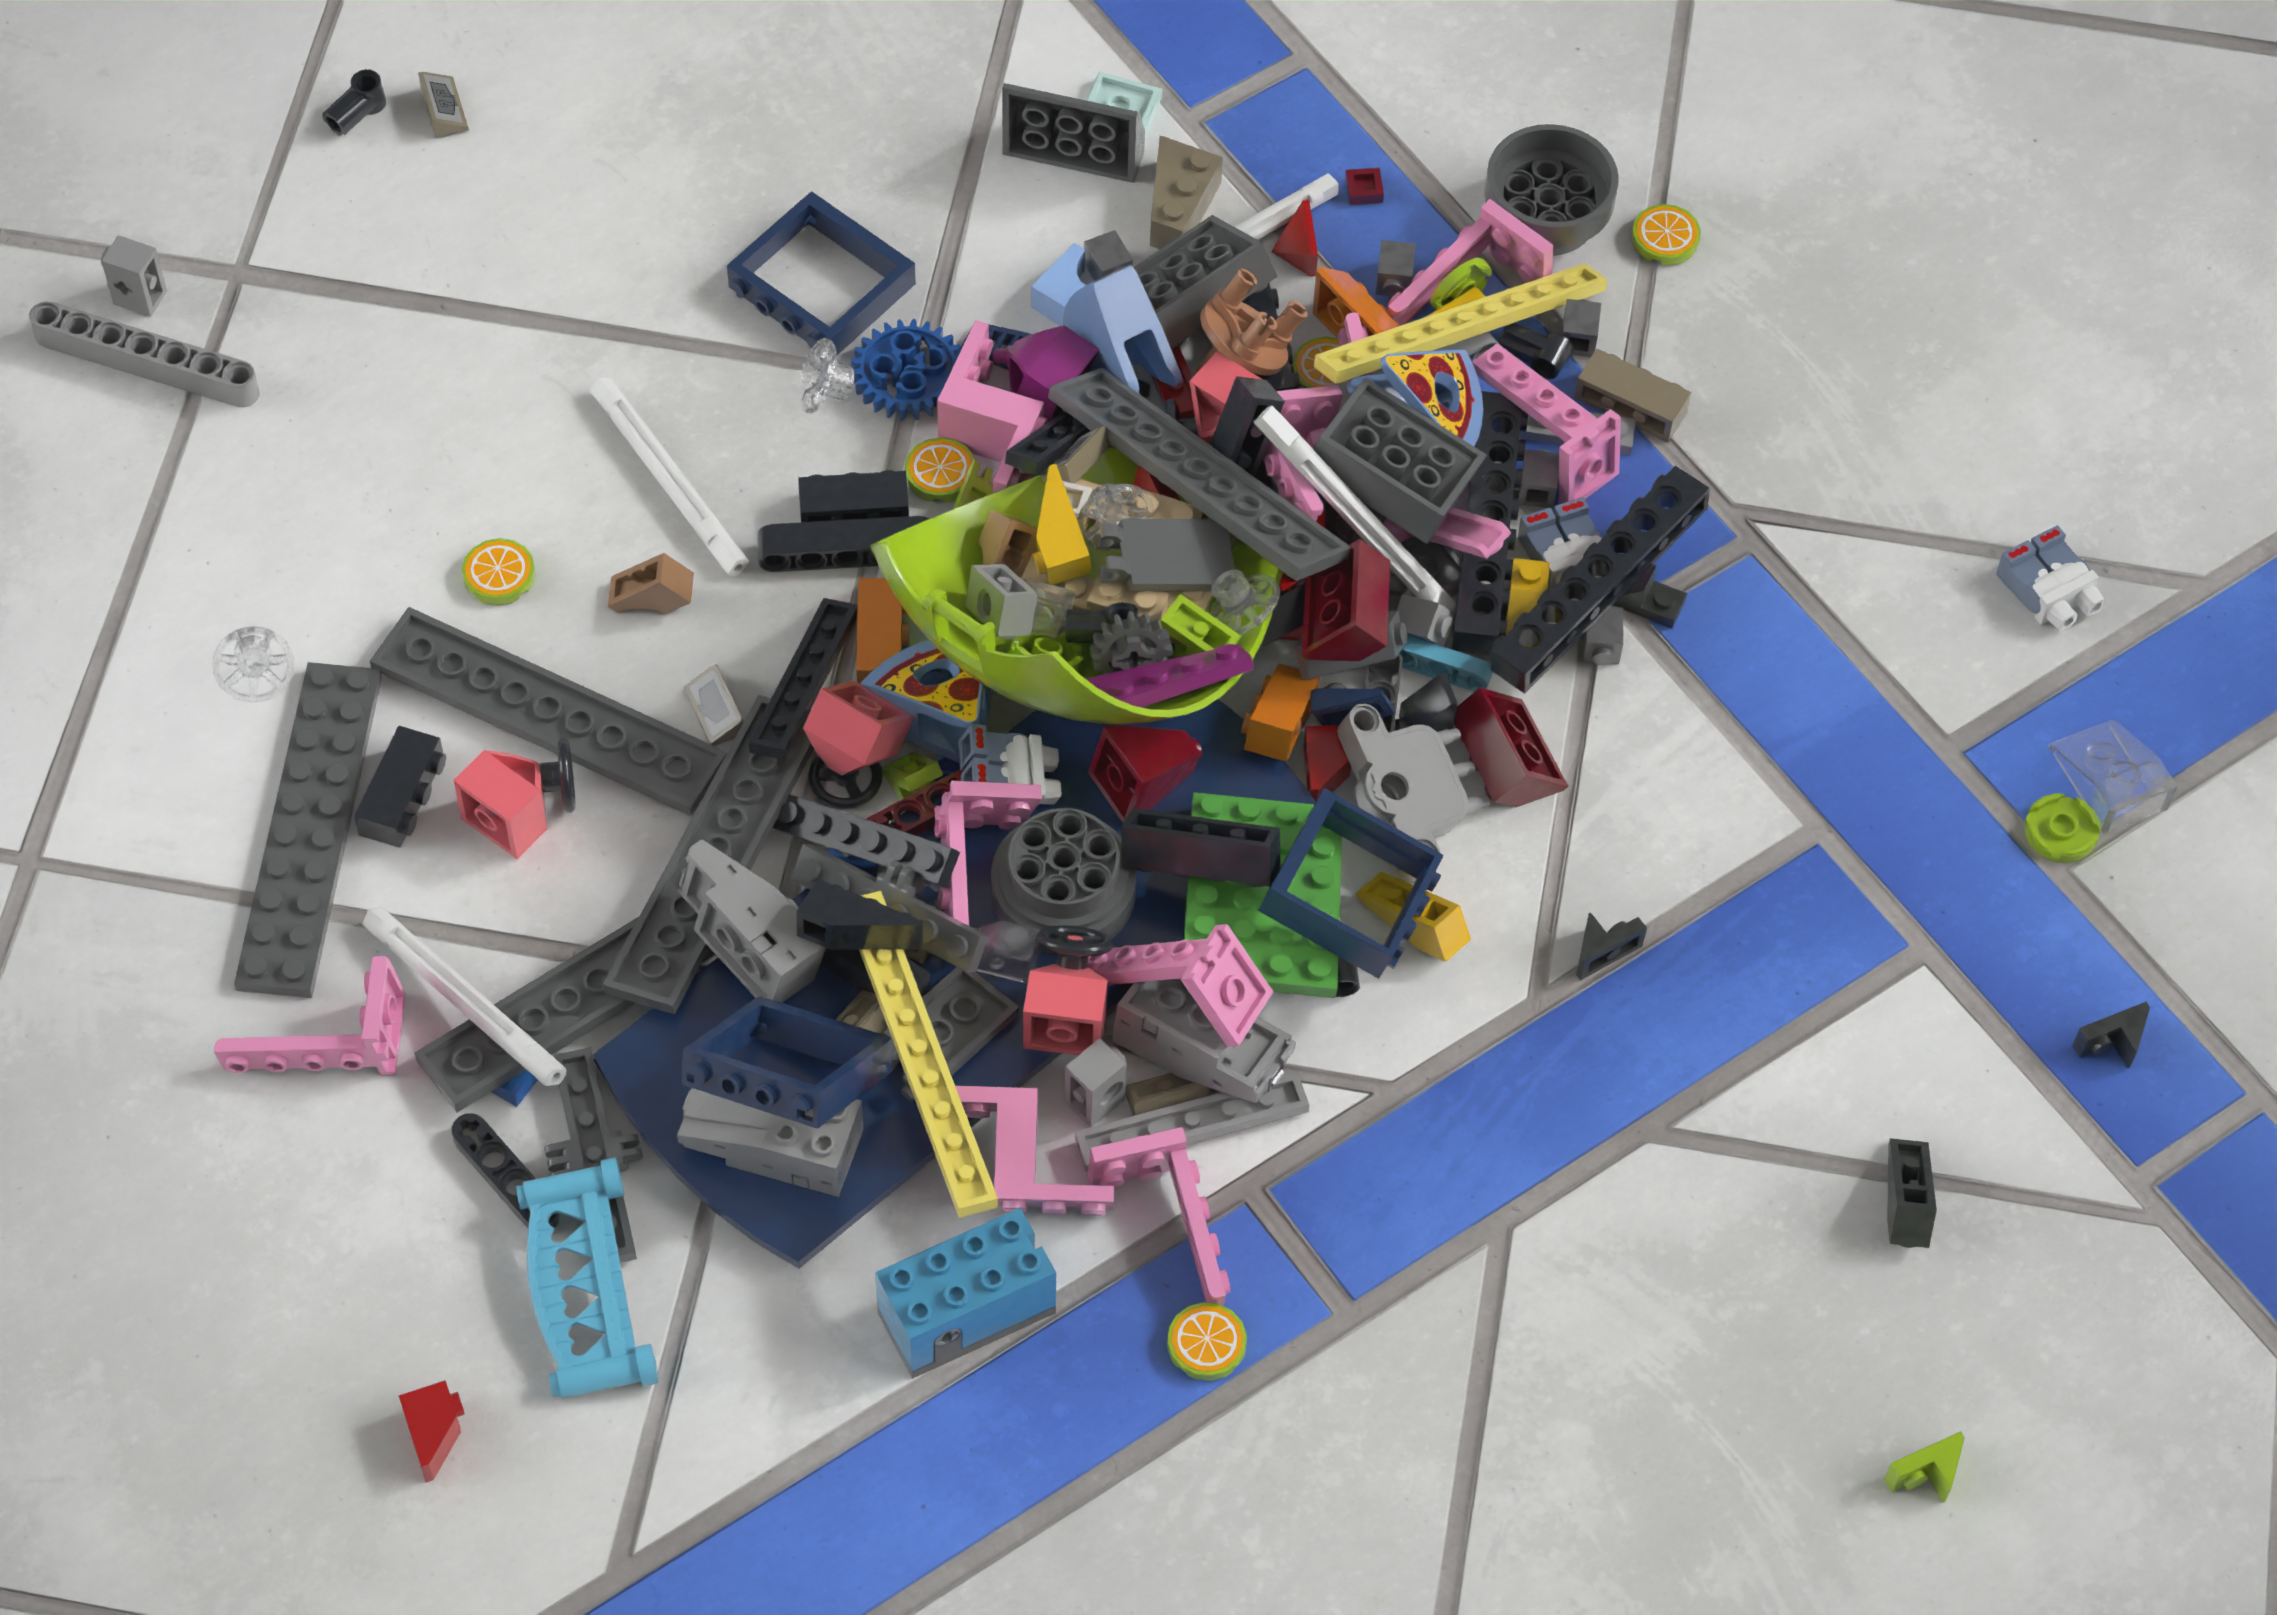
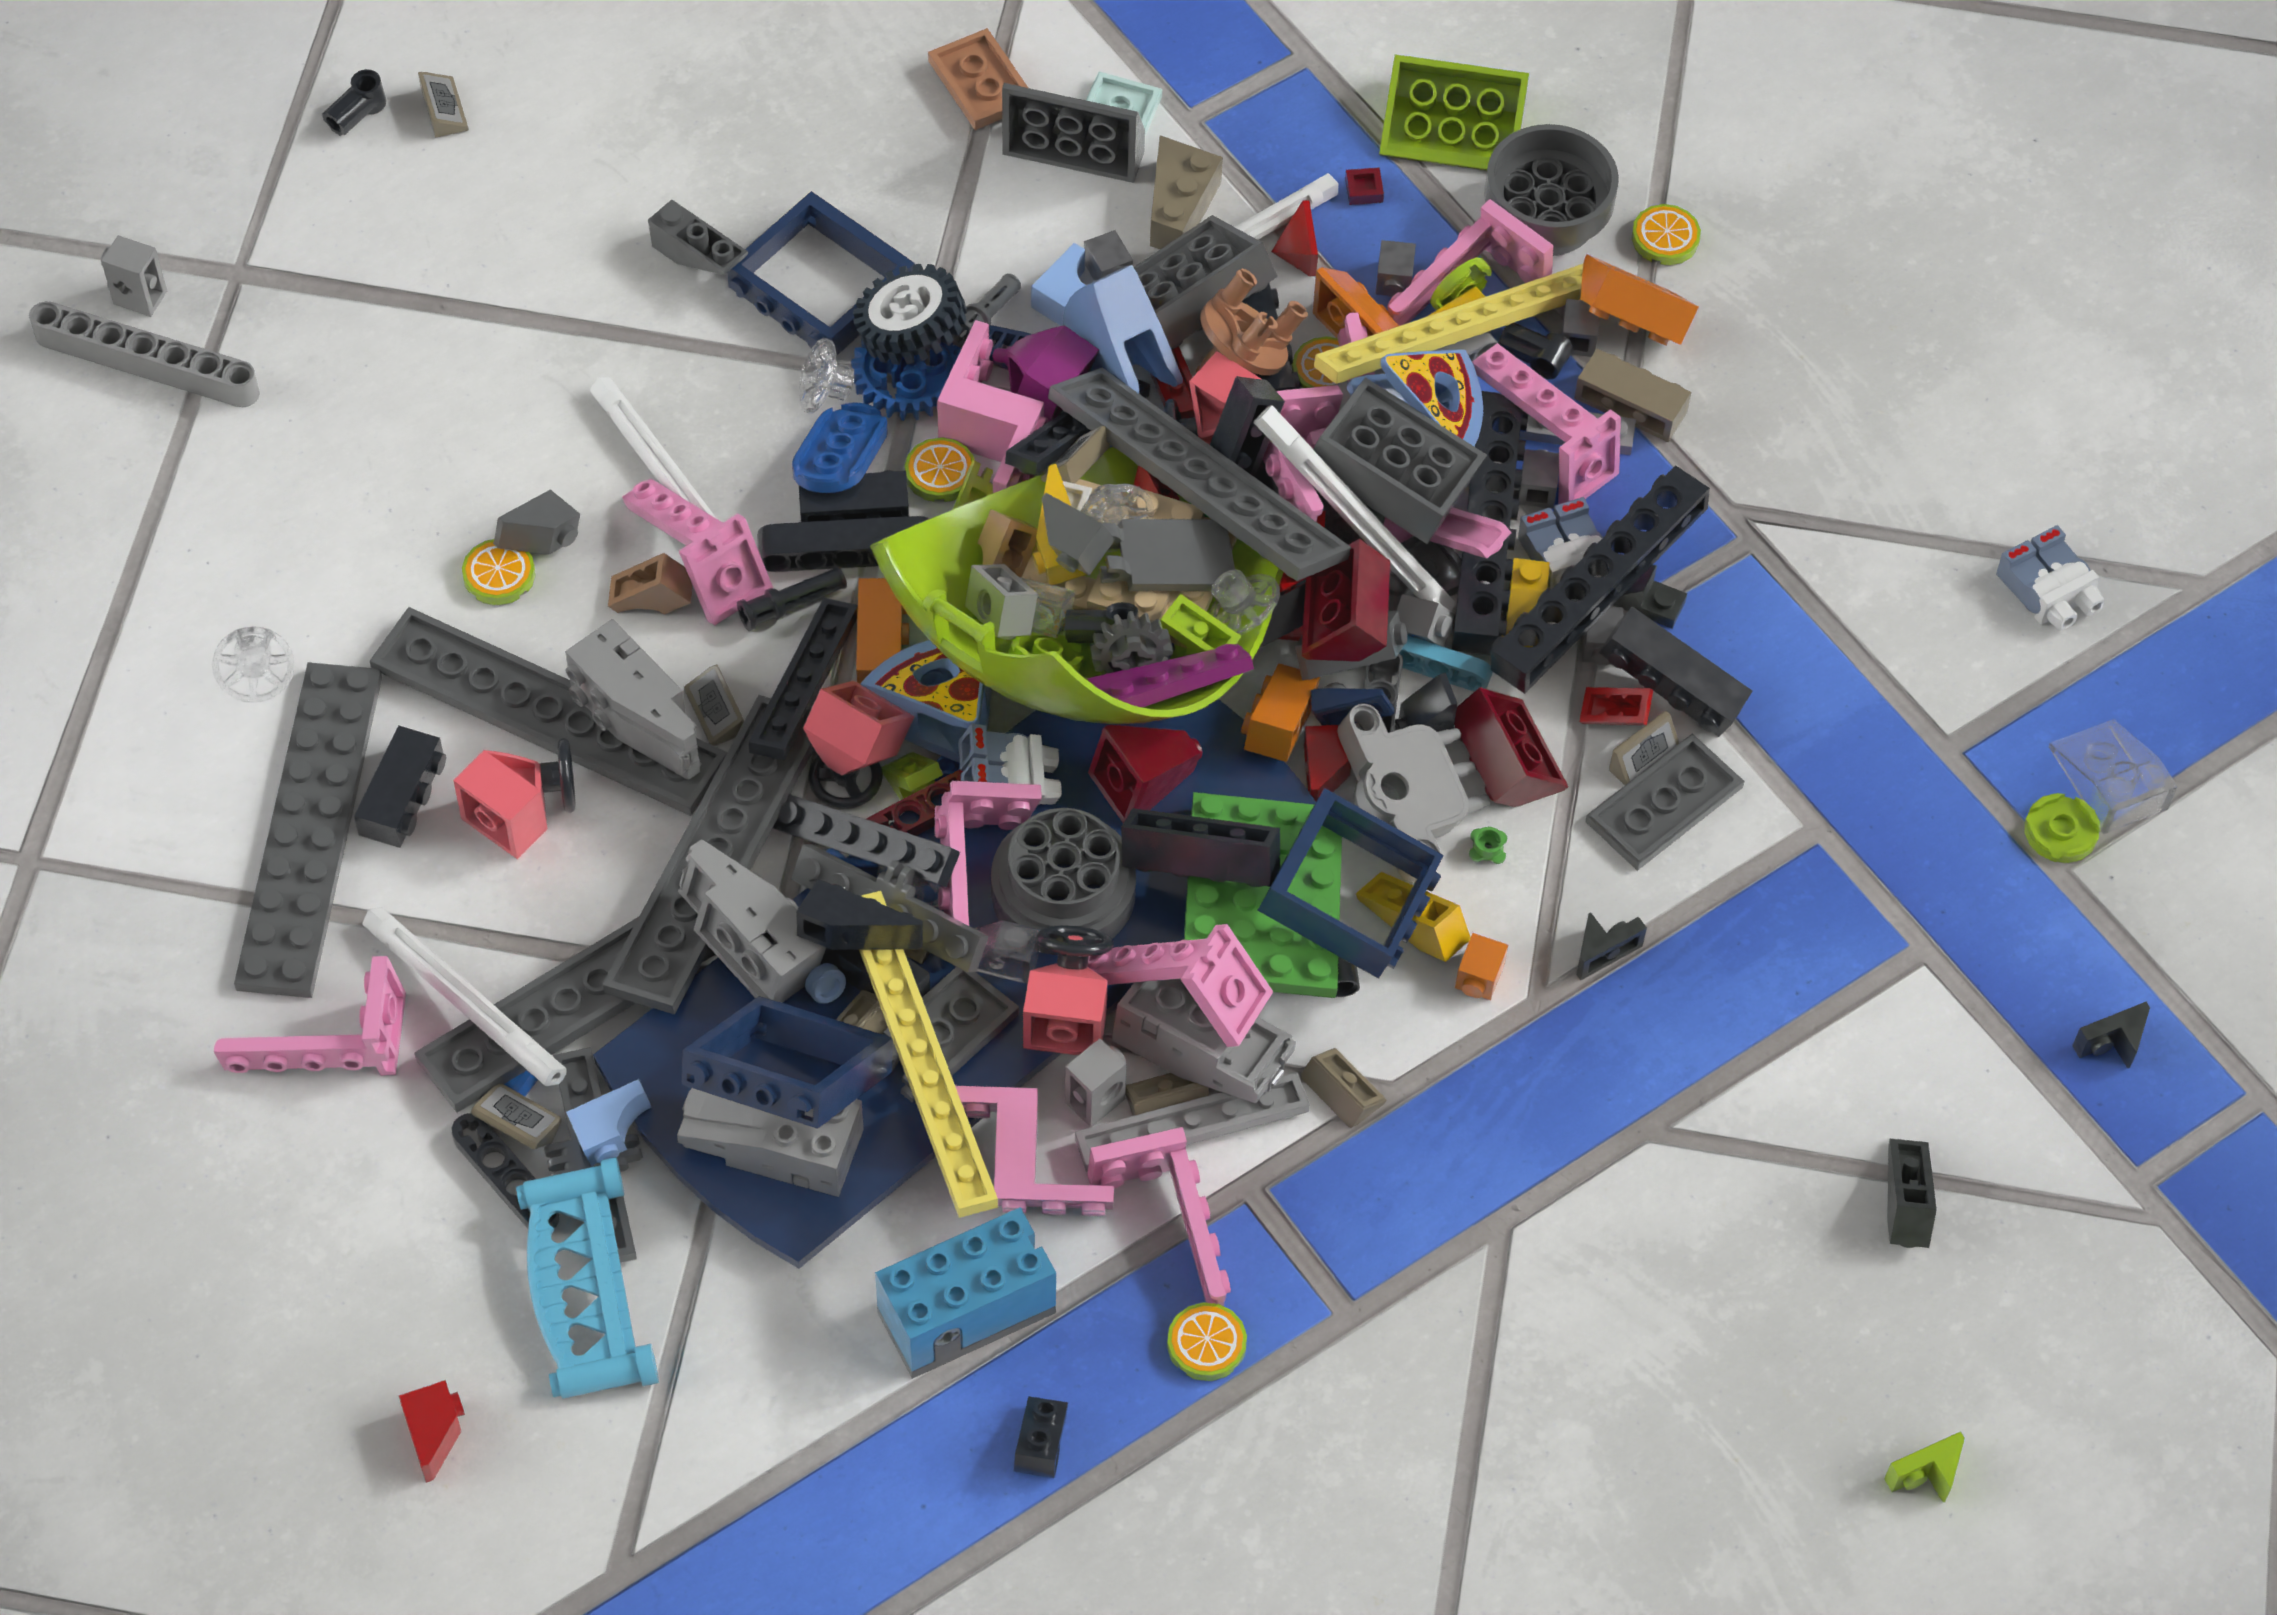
none -> slope [471,1083,562,1150]
none -> dark grey slope [493,489,580,554]
none -> light grey piece [565,619,702,780]
none -> light blue arch [566,1079,651,1166]
none -> bright pink bracket [622,479,773,625]
none -> dark grey slope [648,200,748,275]
none -> black pin [737,566,847,631]
none -> blue tile [792,402,888,493]
none -> light blue tile [805,963,846,1003]
none -> black wheel [853,264,967,365]
none -> nougat plate [928,28,1028,130]
none -> dark grey pin [951,273,1021,348]
none -> black plate [1014,1396,1068,1478]
none -> dark grey slope [1042,493,1115,576]
none -> dark tan slope [1301,1048,1387,1128]
none -> lime slope [1379,54,1529,171]
none -> orange brick [1455,933,1509,1000]
none -> bright green plate [1469,827,1508,864]
none -> red slope [1579,687,1653,726]
none -> orange slope [1580,254,1699,346]
none -> dark grey tile [1585,733,1745,871]
none -> black brick [1599,607,1752,737]
none -> slope [1609,711,1679,785]

